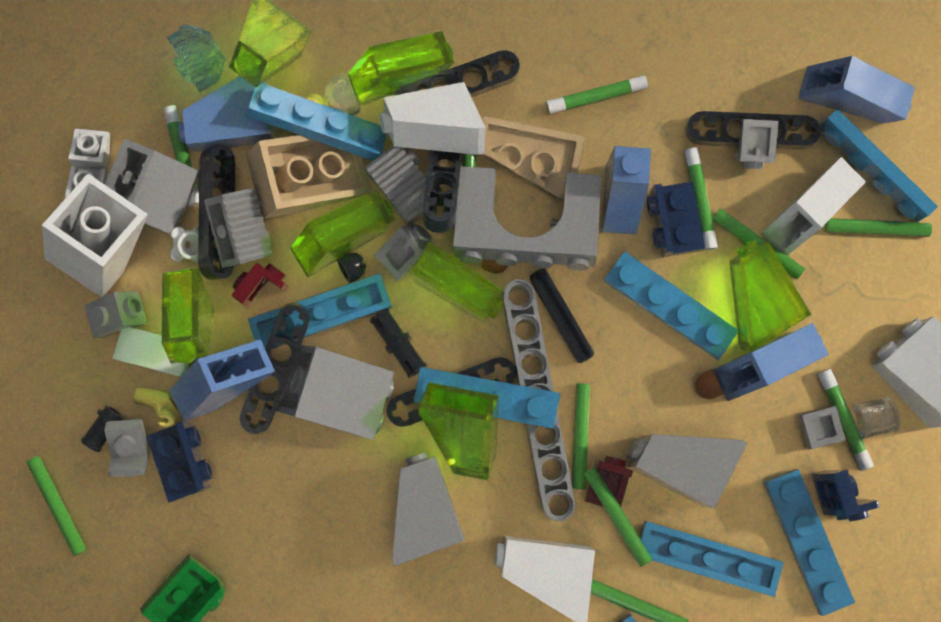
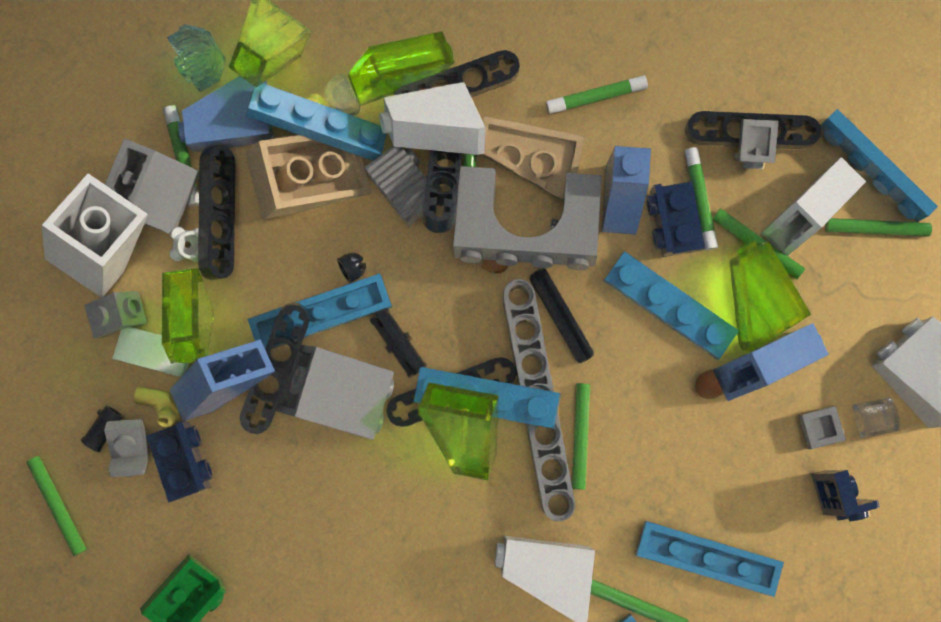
white slope [65,129,110,198] -> none
light grey brick [204,188,273,268] -> none
dark red bracket [231,262,289,308] -> none
clear neon green slope [290,190,395,278] -> none
light grey bracket [374,223,436,281] -> none
light grey slope [392,452,465,566] -> none
clear neon green slope [411,242,504,324] -> none
dark red bracket [584,456,633,507] -> none
bright green bar [584,466,652,567] -> none
light grey slope [626,434,748,509] -> none
dark azure plate [763,469,855,616] -> none
medium blue slope [799,56,915,123] -> none
bright green bar [818,369,874,471] -> none

